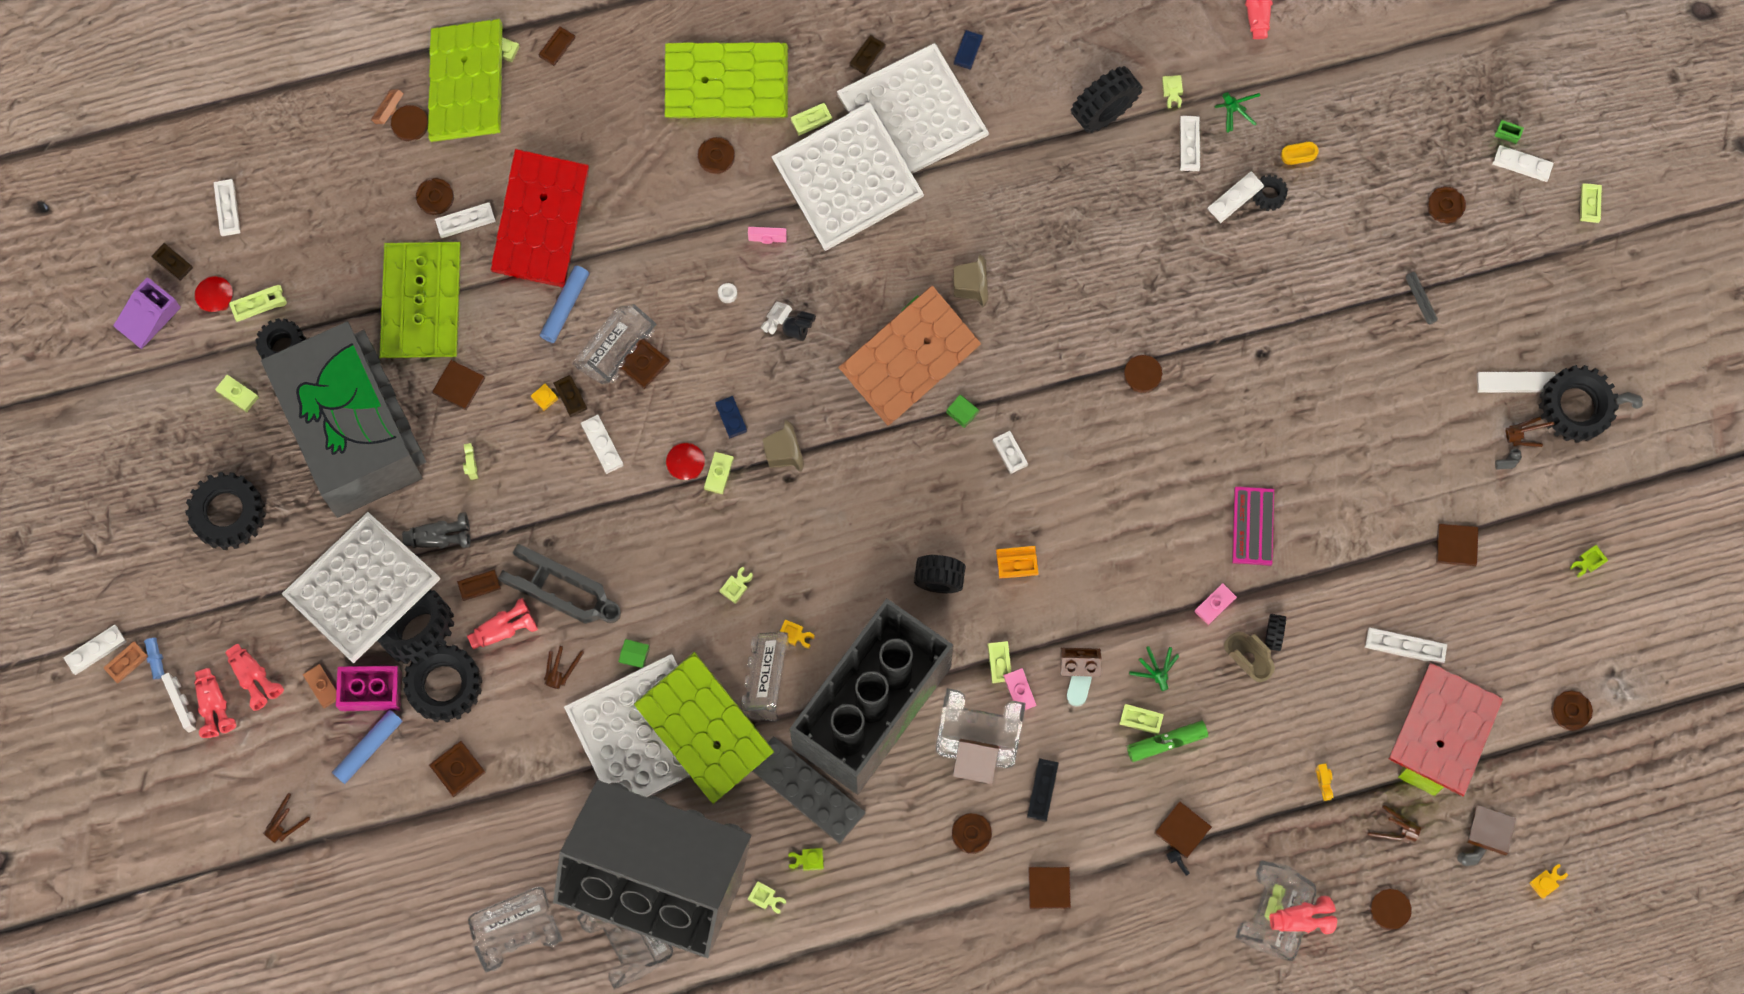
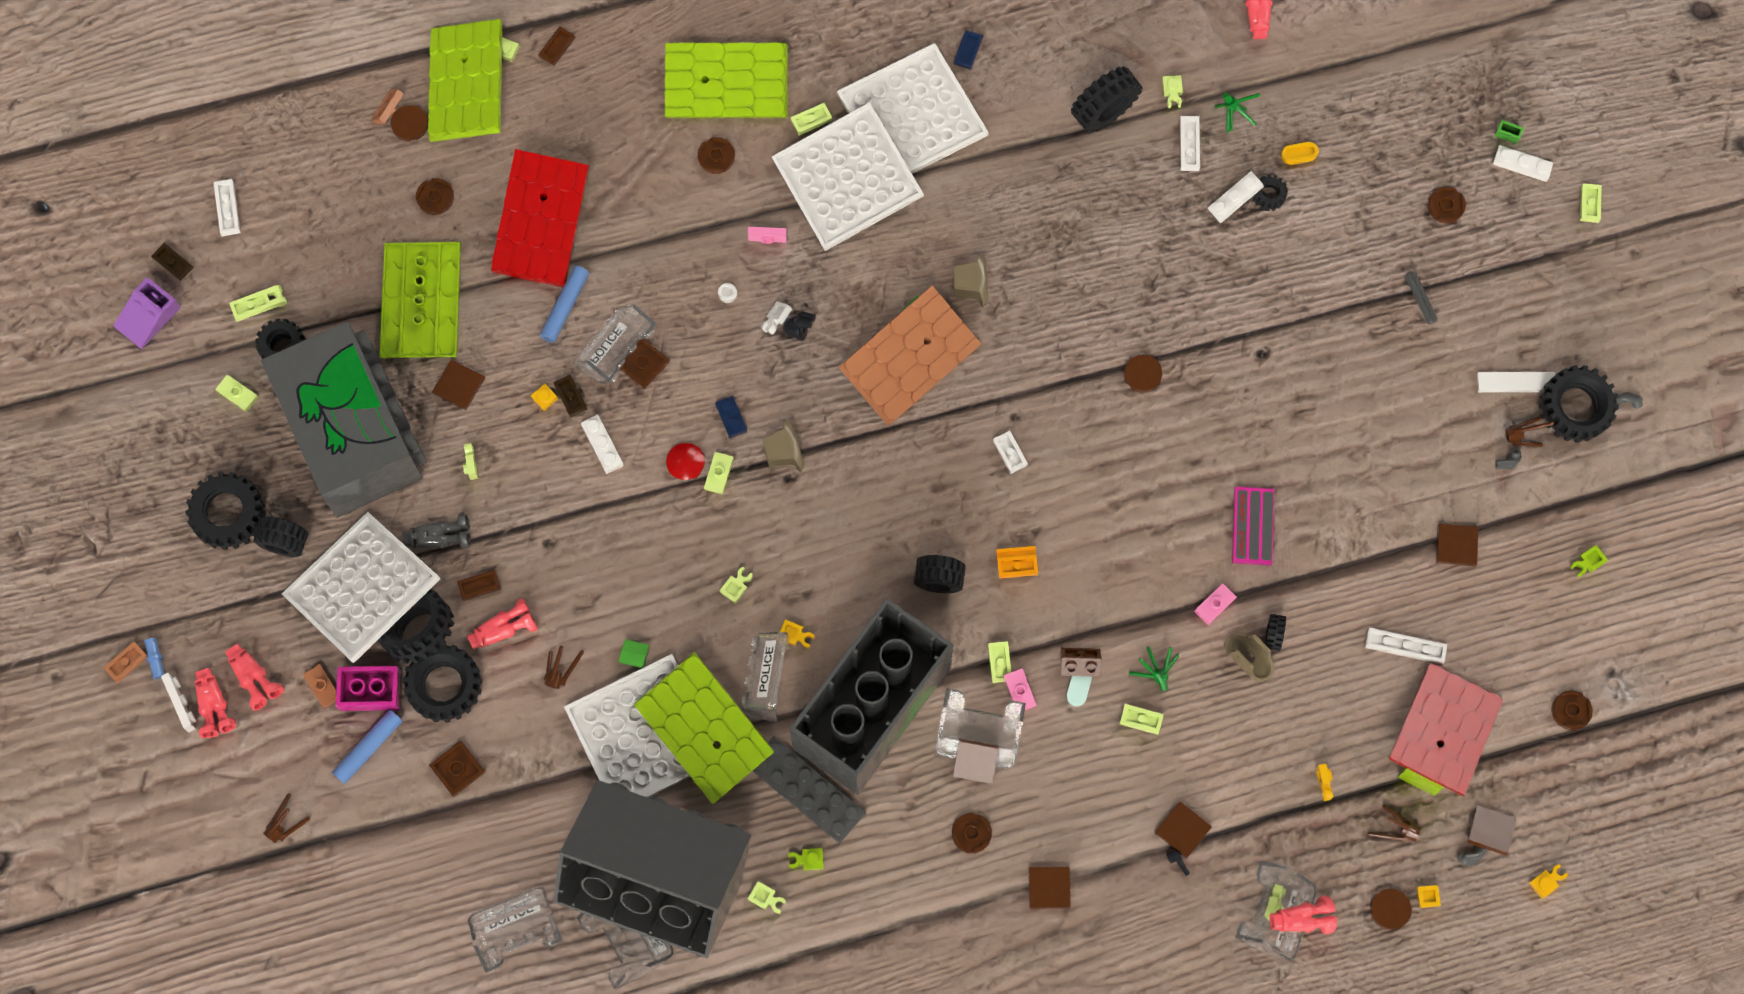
white plate [63,625,127,675] -> none
red dish [195,276,233,312] -> none
white plate [435,202,496,238] -> none
dark grey piece [498,544,621,624] -> none
dark brown plate [850,35,886,75] -> none
bright green piece [947,395,980,428] -> none
black plate [1027,758,1059,822] -> none
bright green piece [1127,720,1208,763] -> none
none -> black tyre [253,516,308,557]
none -> yellow plate [1416,885,1441,908]

